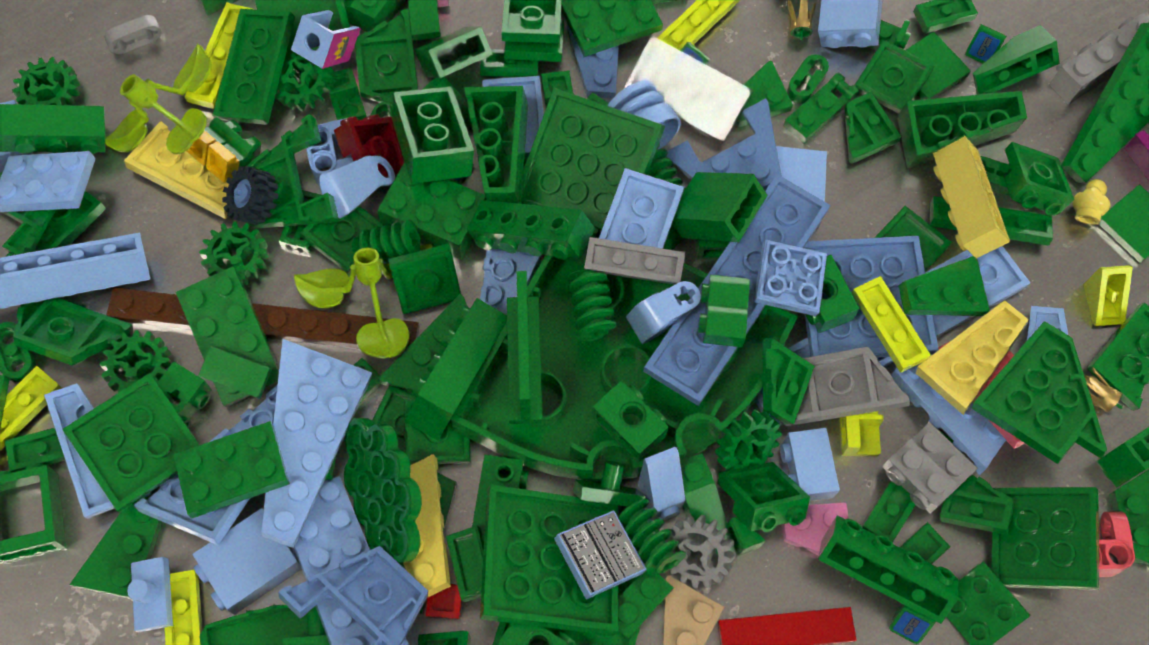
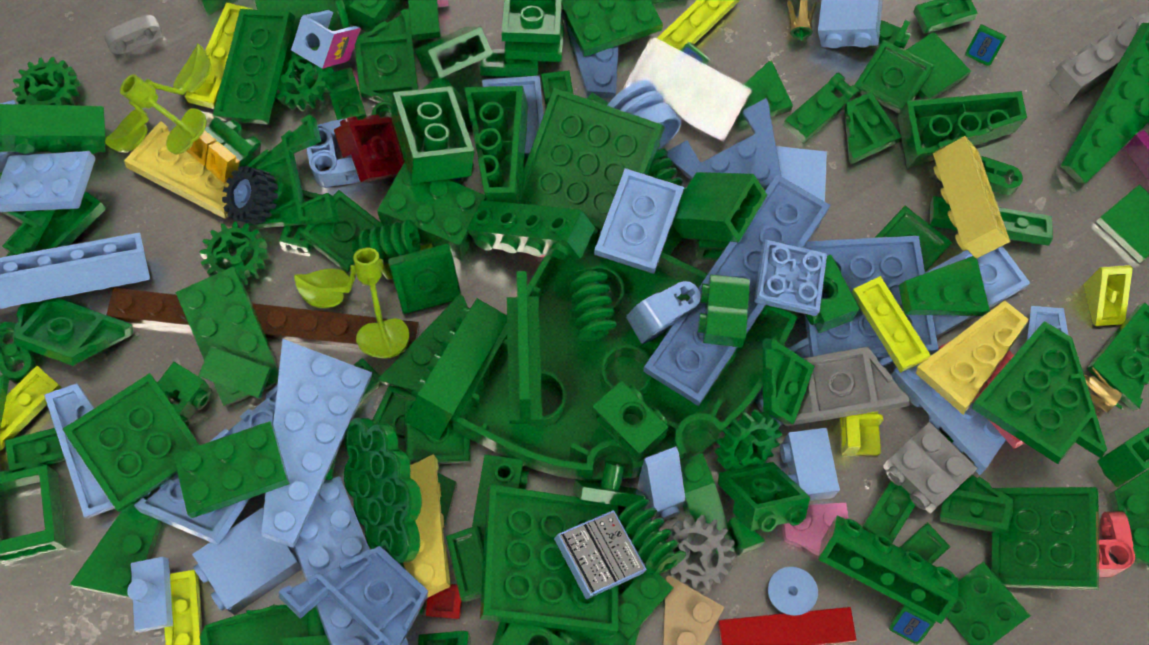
green gear [100,330,173,393] -> none
light blue piece [319,156,395,219] -> none
light blue wing [480,249,544,315] -> none
light grey plate [584,237,685,285] -> none
green beam [787,54,829,104] -> none
green slope [973,25,1060,95] -> none
green plate [1004,142,1075,216] -> none
light yellow animal [1073,179,1111,225] -> none
none -> light blue piece [768,567,818,616]

